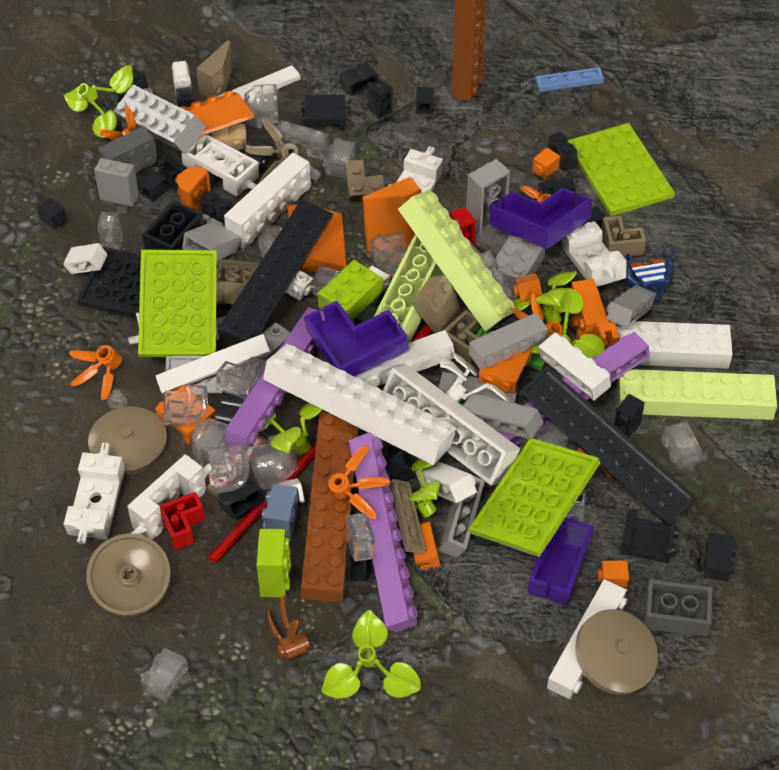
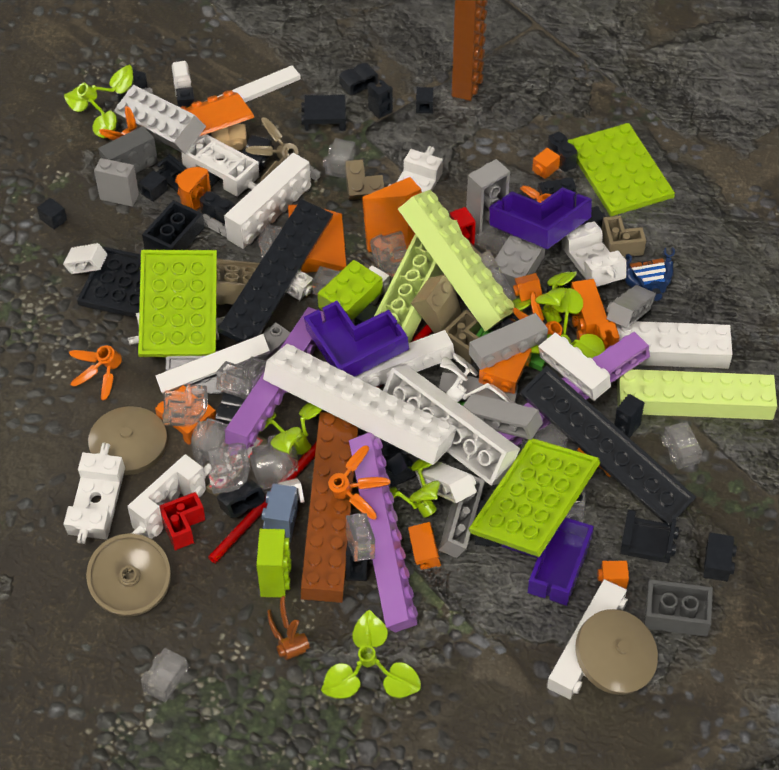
clear brick [97,212,123,250] -> none
clear plate [108,389,127,409] -> none
light grey brick [182,222,240,260] -> none
dark tan slope [196,40,233,98] -> none
clear brick [244,84,279,128] -> none
clear arch [275,120,330,160] -> none
dark tan tile [389,479,426,554] -> none
medium blue tile [535,67,604,92] -> none

